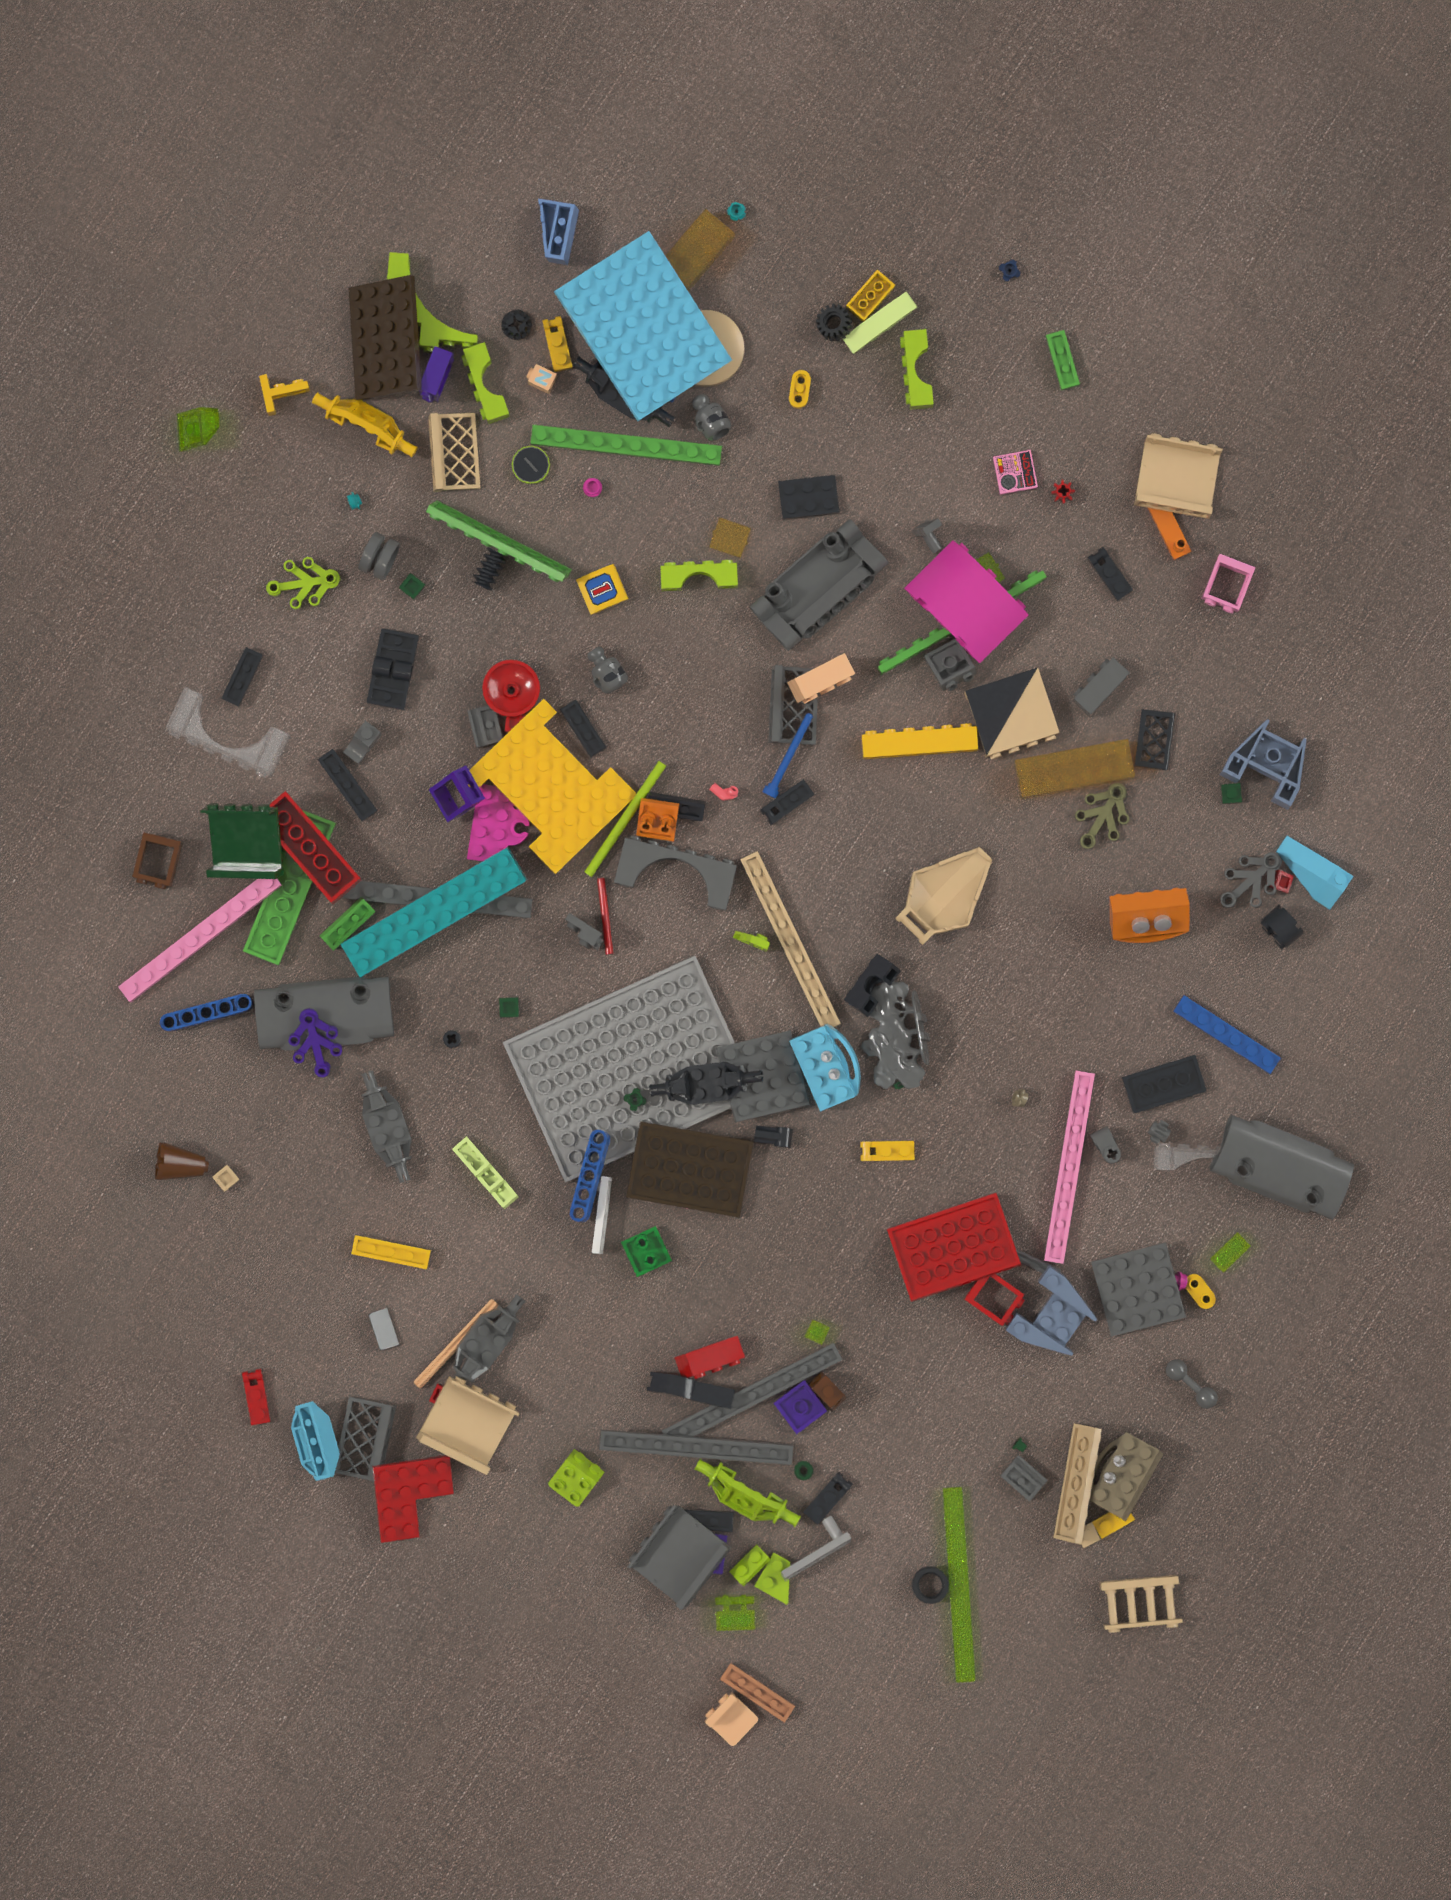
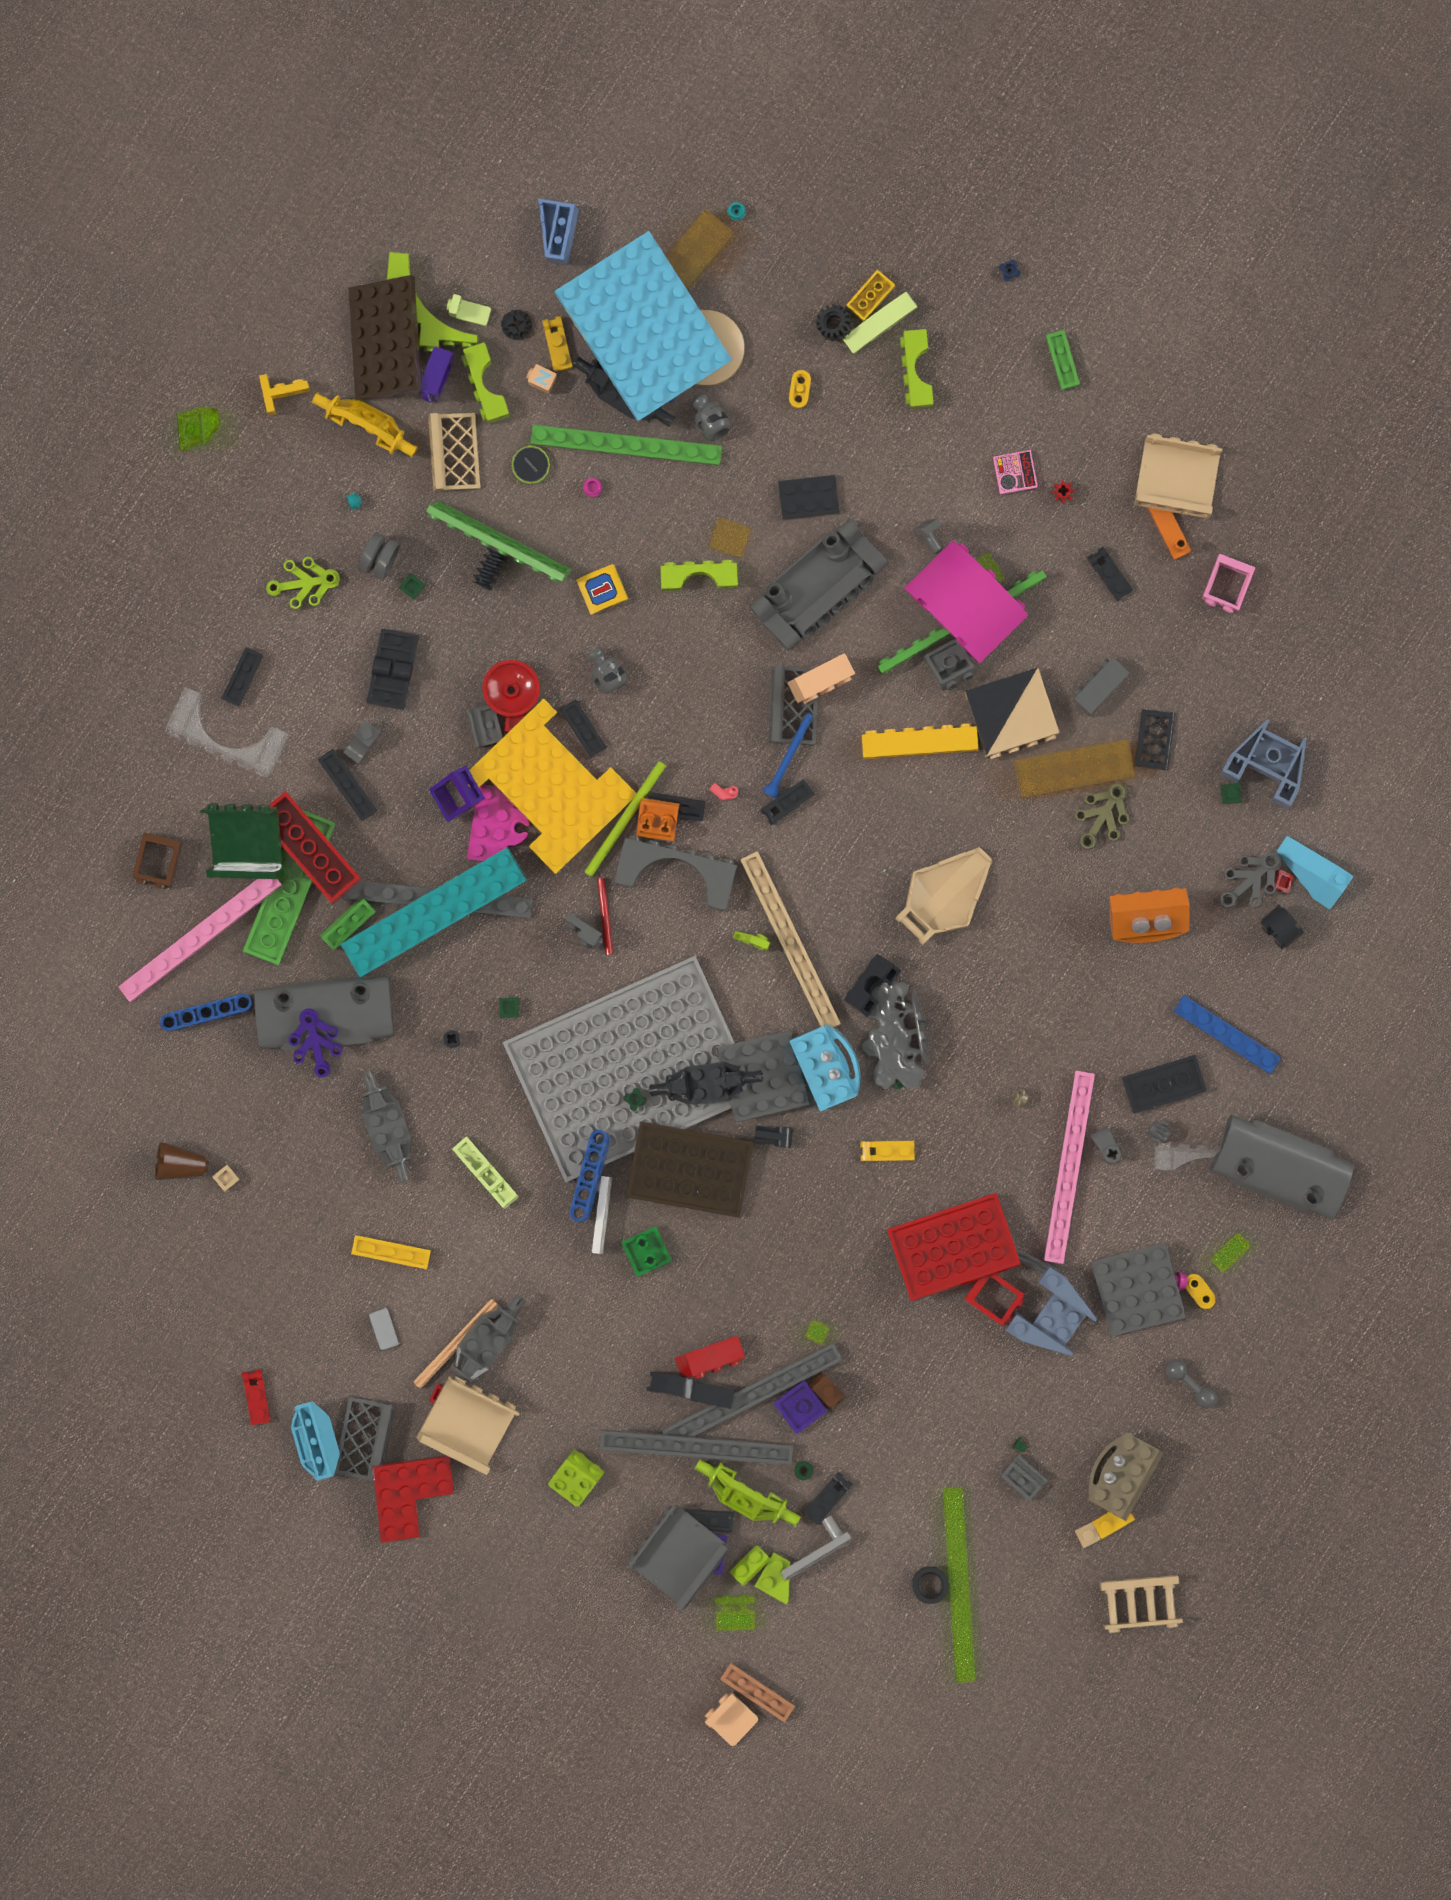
tan plate [1053,1423,1102,1544] -> none
none -> yellowish green bracket [446,294,491,326]

